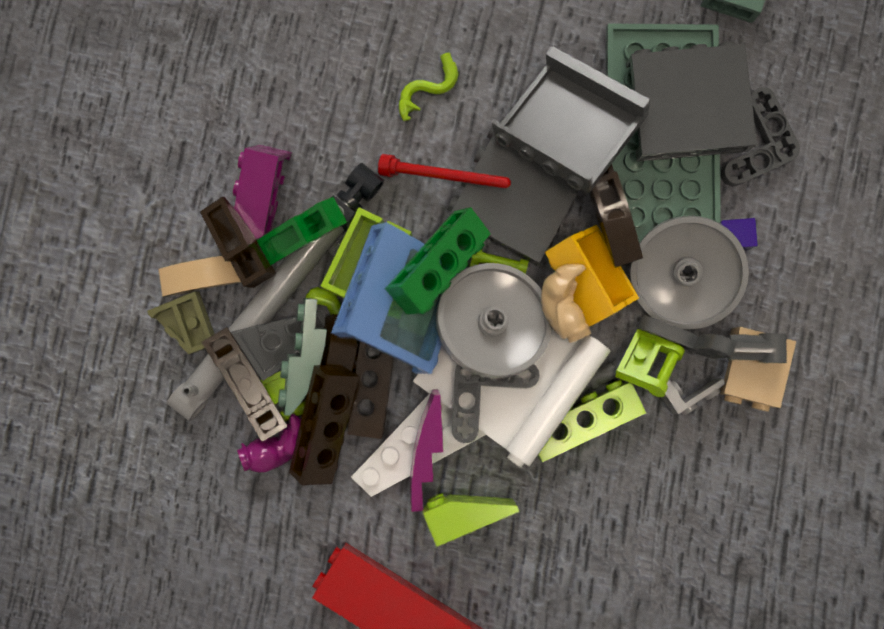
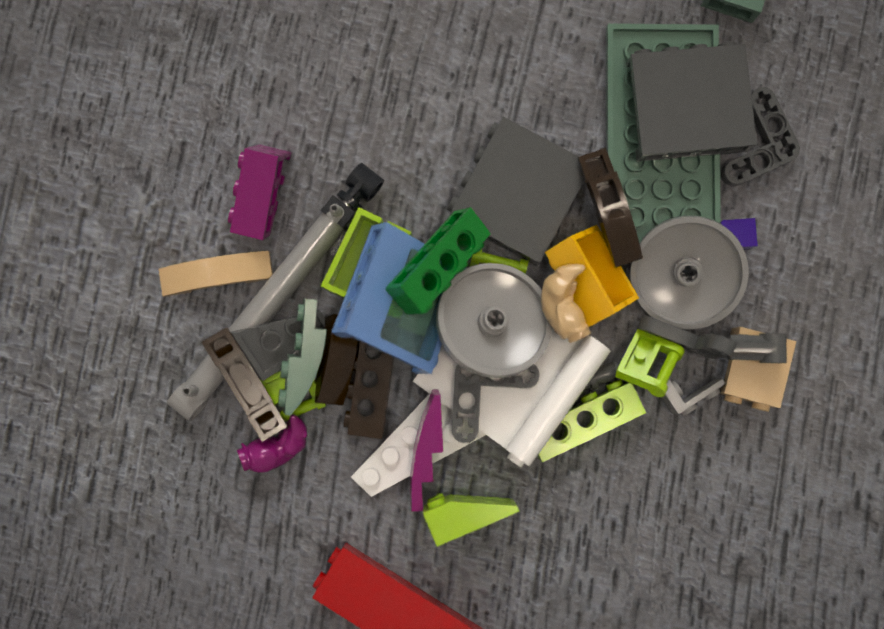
olive wing [147,291,214,354] -> none
dark brown slope [200,197,276,288] -> none
green slope [257,197,347,265] -> none
dark brown brick [289,365,359,486] -> none
lime arm [305,287,342,315] -> none
red piece [378,154,511,189] -> none
lime animal [399,52,459,122] -> none
panel [492,46,650,193] -> none

